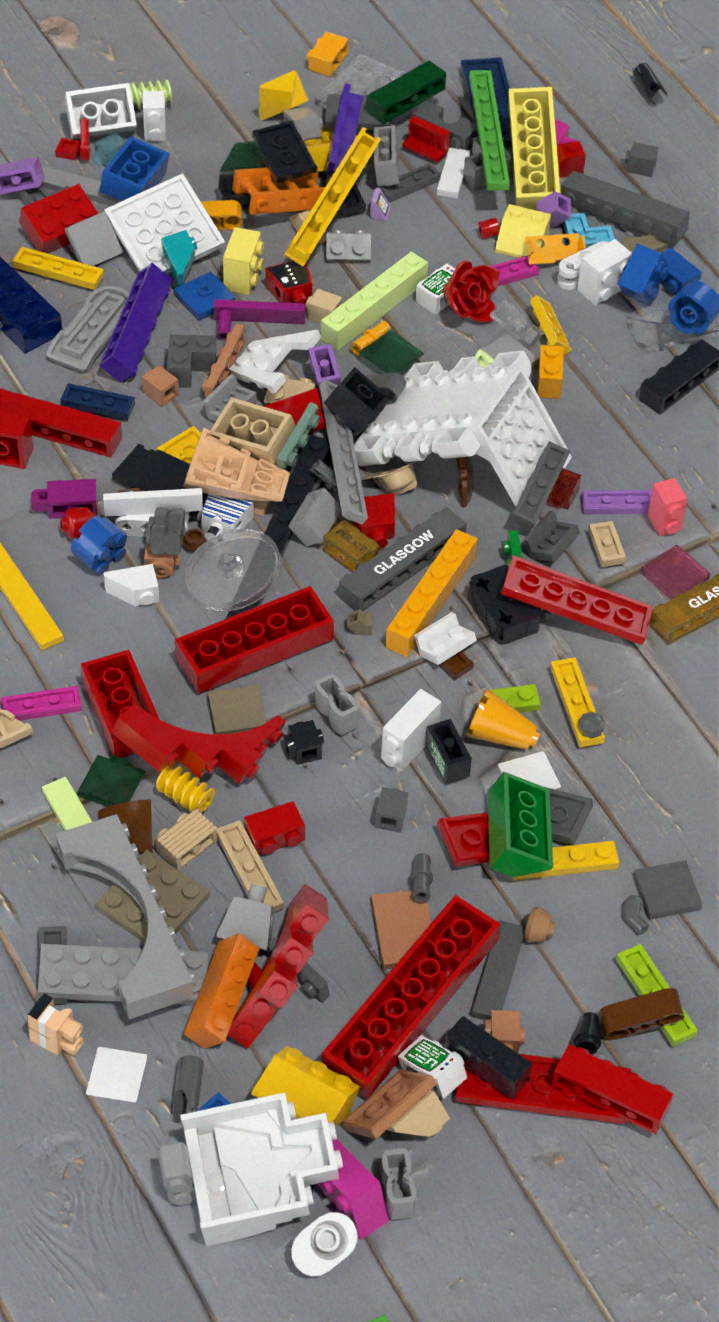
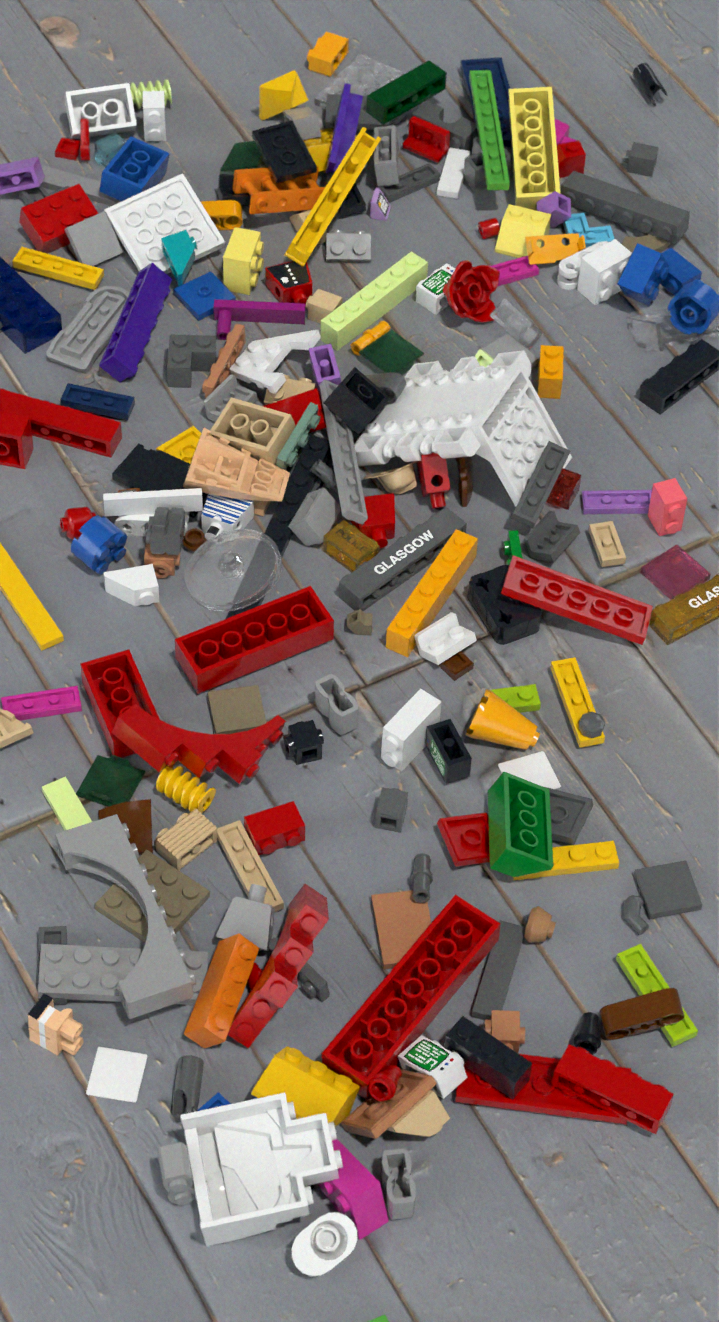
magenta brick [31,479,98,519] -> none
nougat brick [142,365,179,407] -> none
yellow plate [530,295,572,355] -> none
none -> red cone [369,1065,402,1101]
none -> red torso [416,453,450,509]

